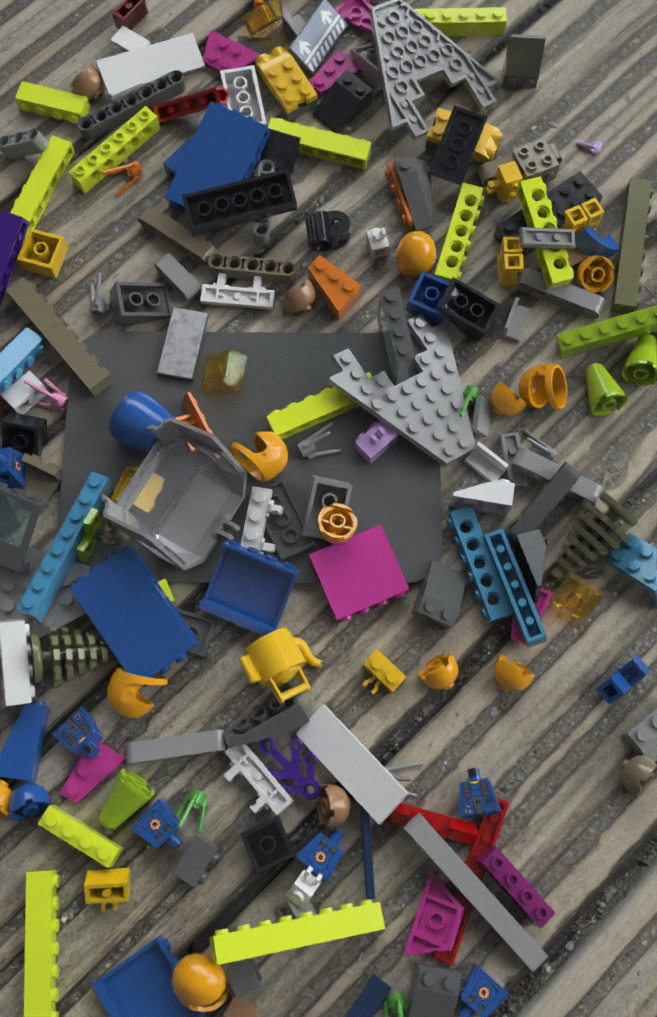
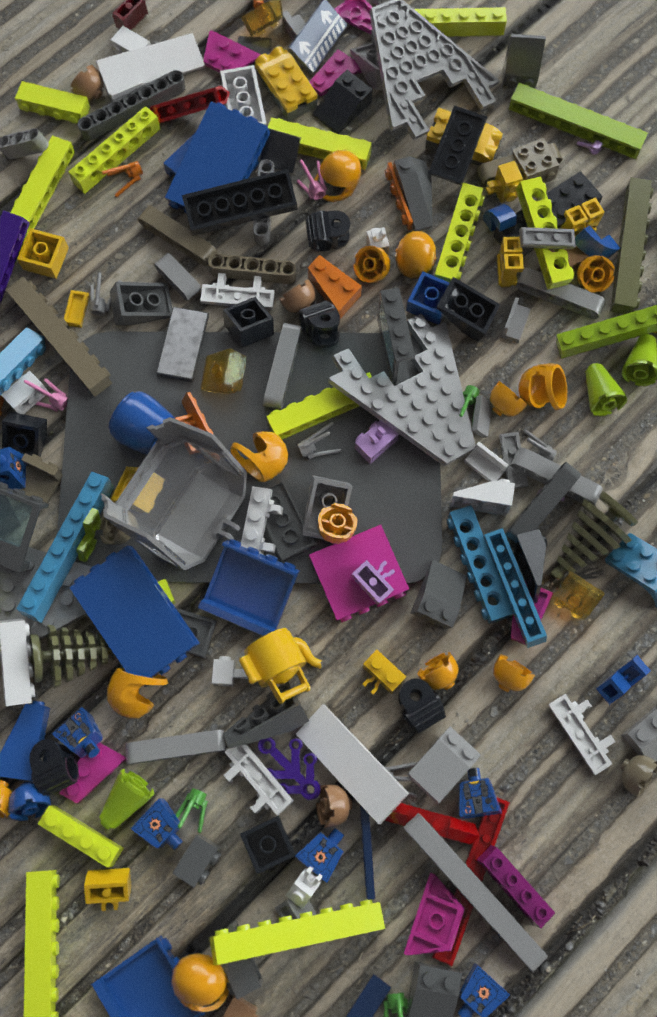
none -> black piece [29,739,79,797]
none -> yellow tile [64,290,90,328]
none -> white brick [212,656,248,687]
none -> black brick [223,297,274,348]
none -> light grey beam [263,323,302,410]
none -> bright pink plant [297,160,327,200]
none -> black piece [298,301,340,348]
none -> light orange piece [314,150,362,202]
none -> lavender brick [351,560,395,605]
none -> light orange cylinder [353,246,390,283]
none -> black piece [398,679,446,734]
none -> light grey slope [407,726,481,805]
none -> blue brick [483,204,517,232]
none -> lime brick [509,83,648,159]
none -> white hinge [548,694,616,775]

